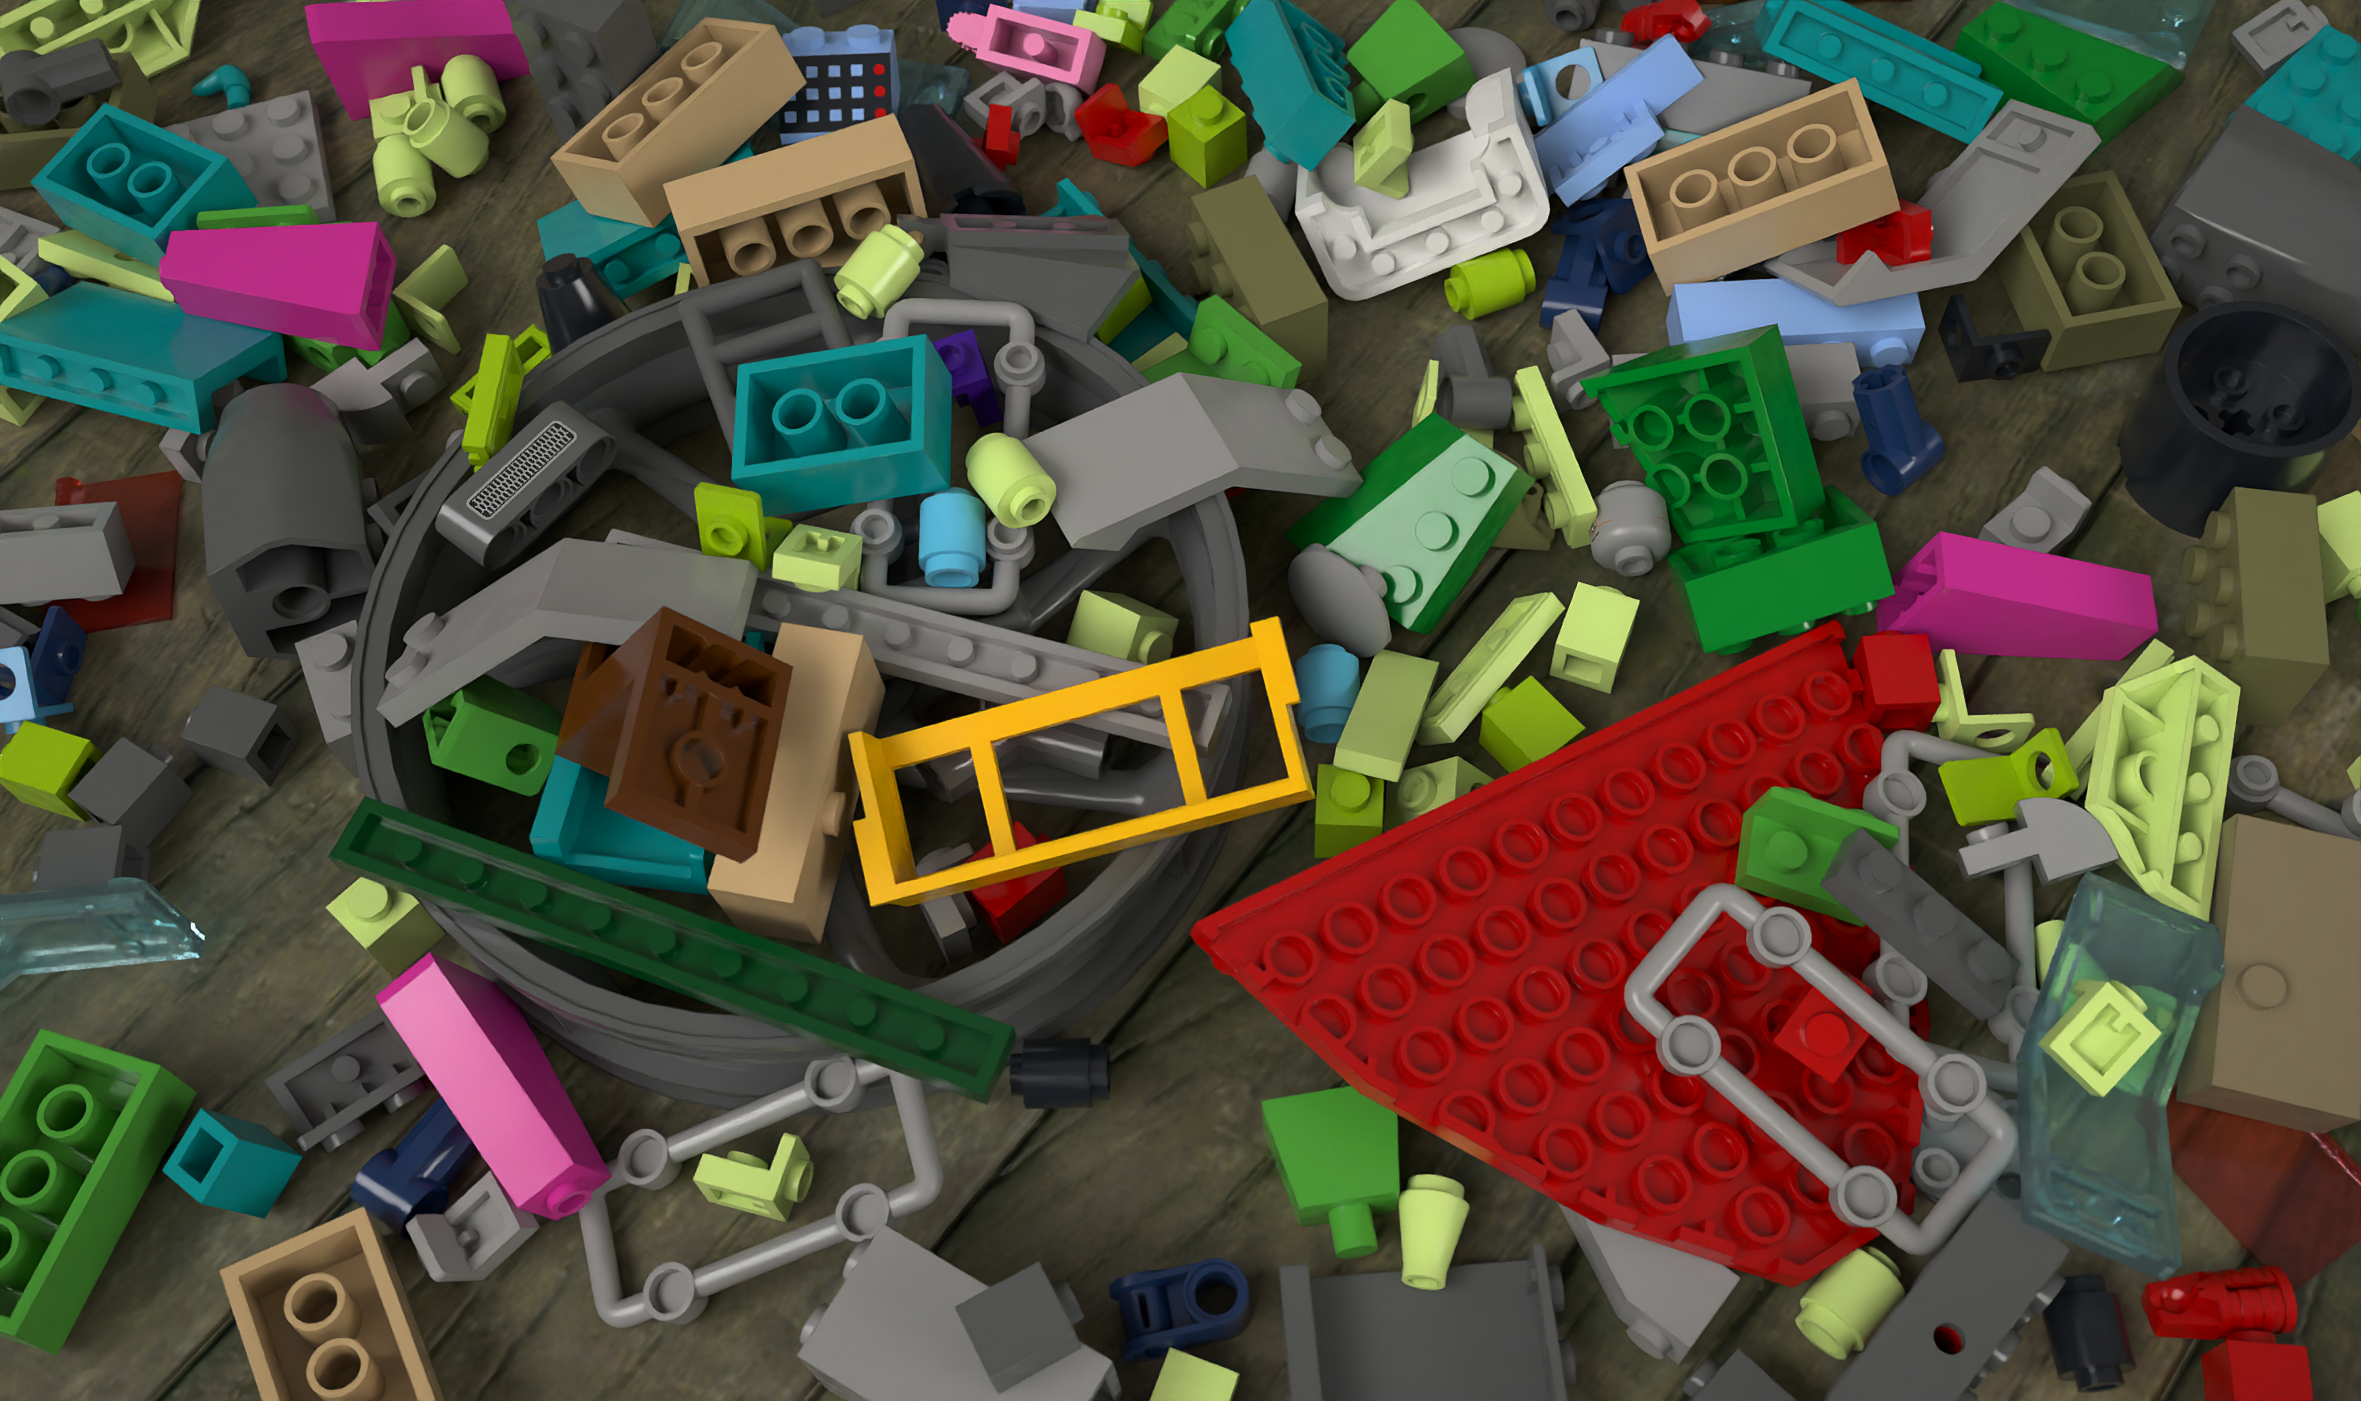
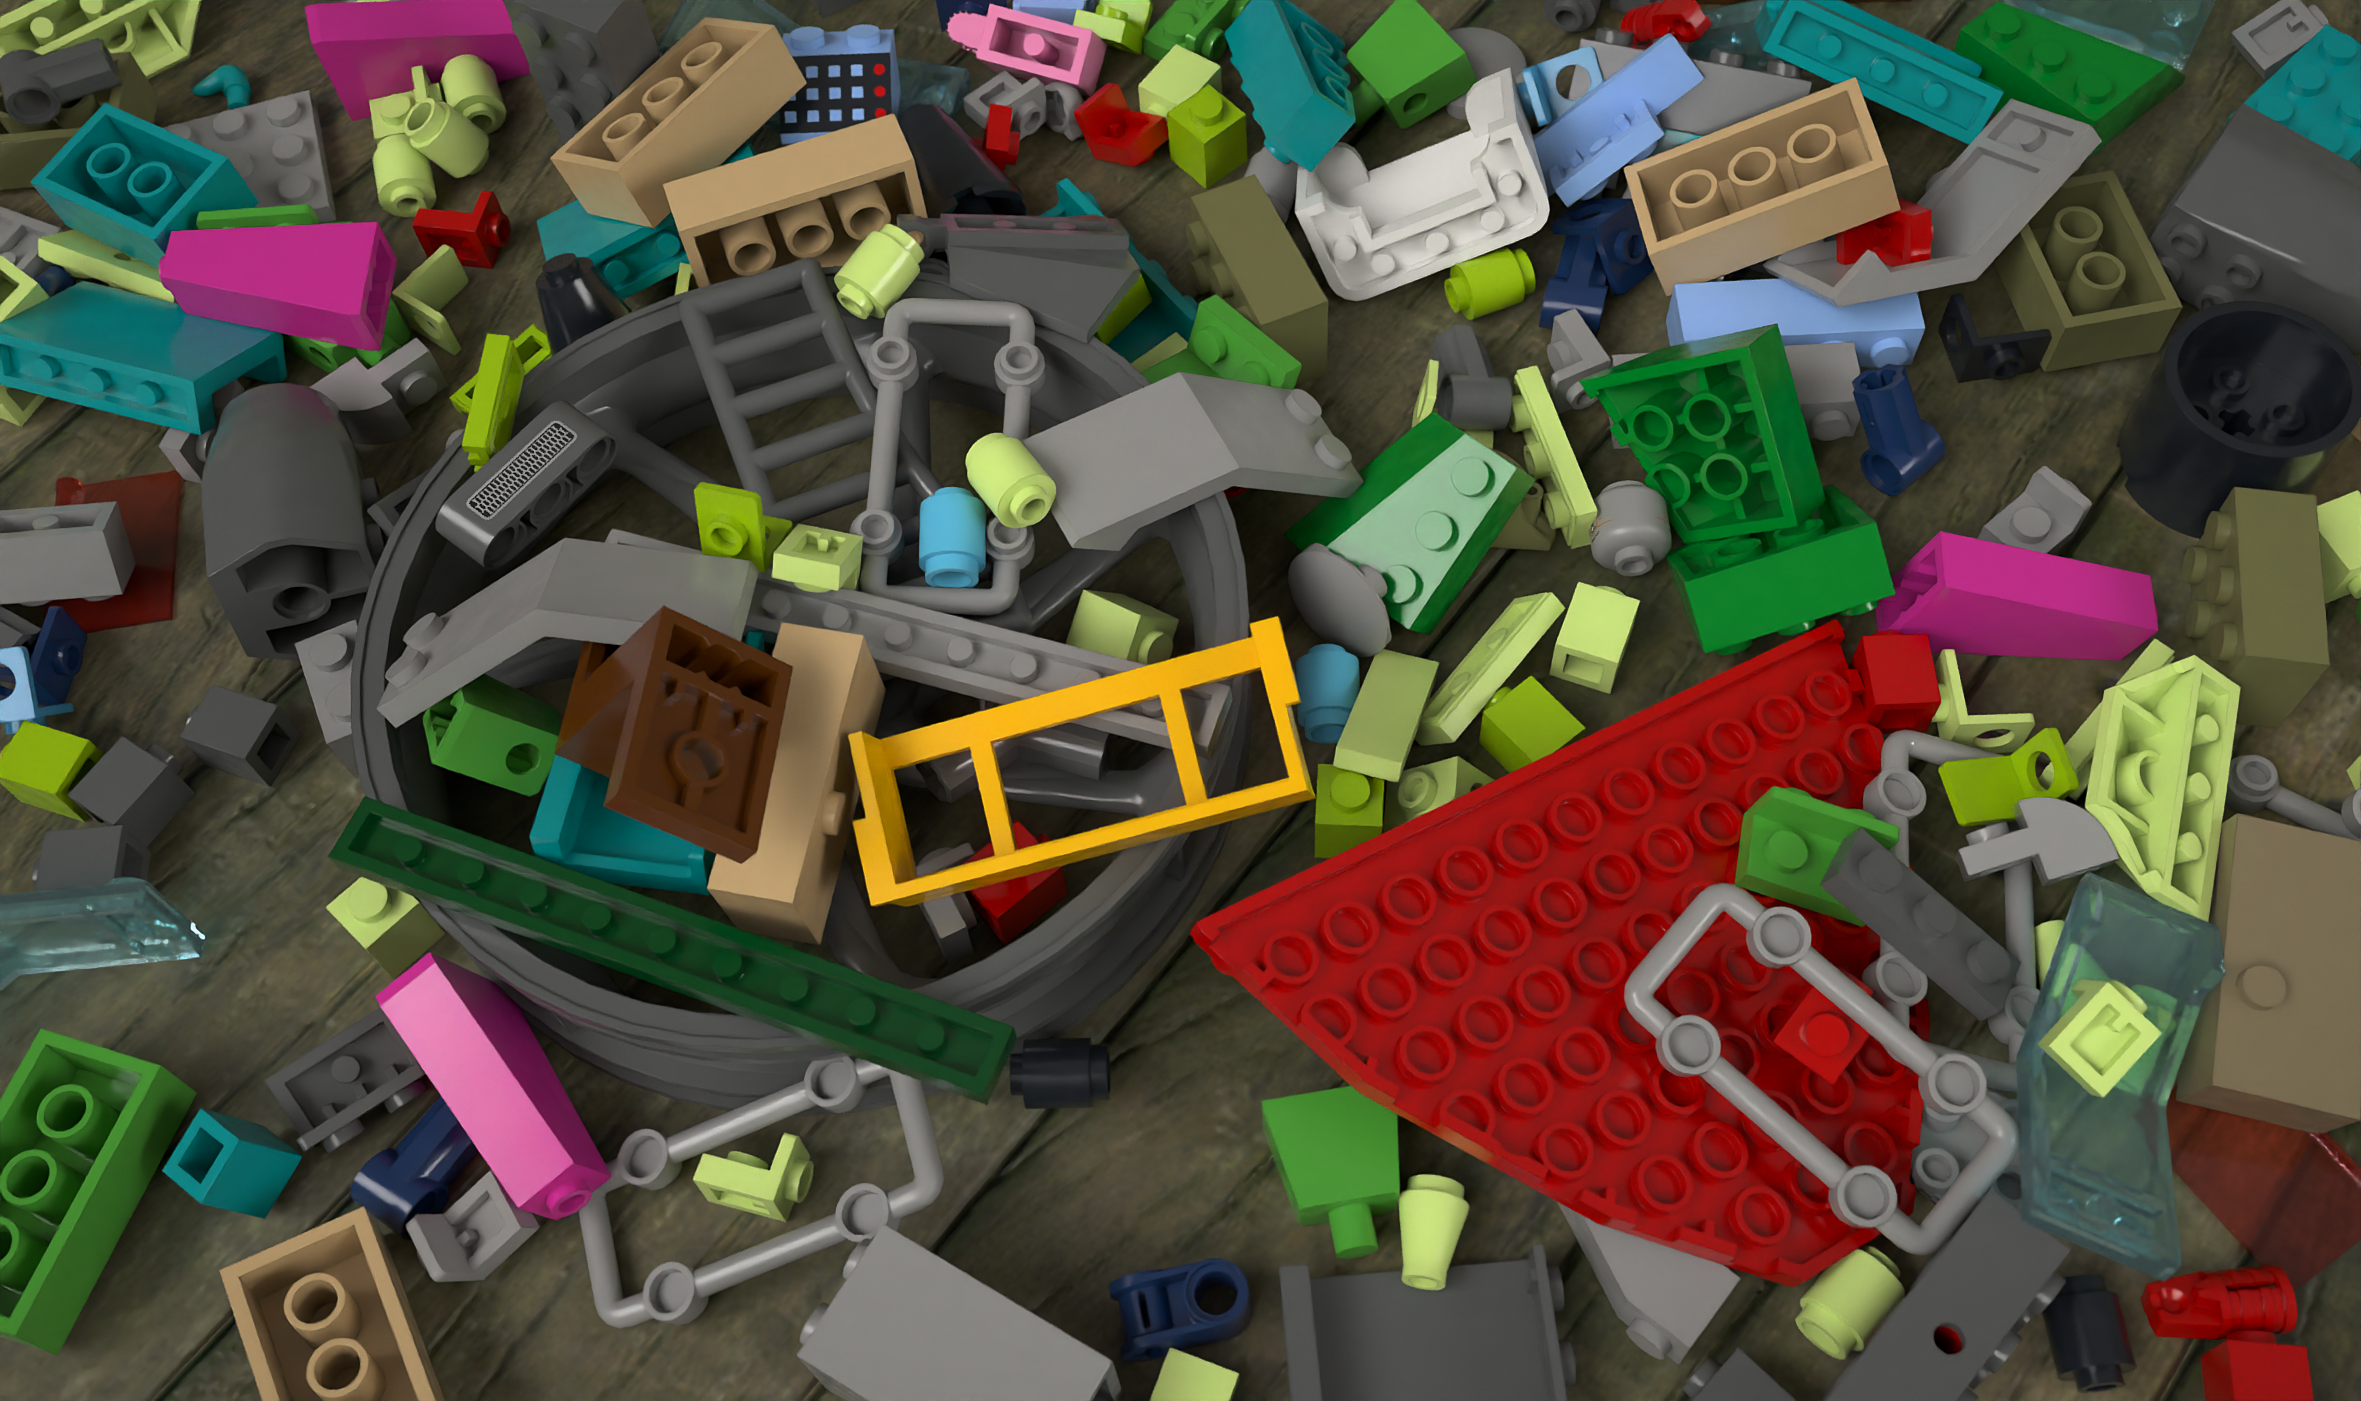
teal brick [731,334,952,517] -> none
dark purple bracket [931,329,1004,428] -> none
dark grey brick [955,1261,1085,1394] -> none
yellowish green bracket [1353,99,1414,200] -> none
none -> red bracket [412,191,511,269]

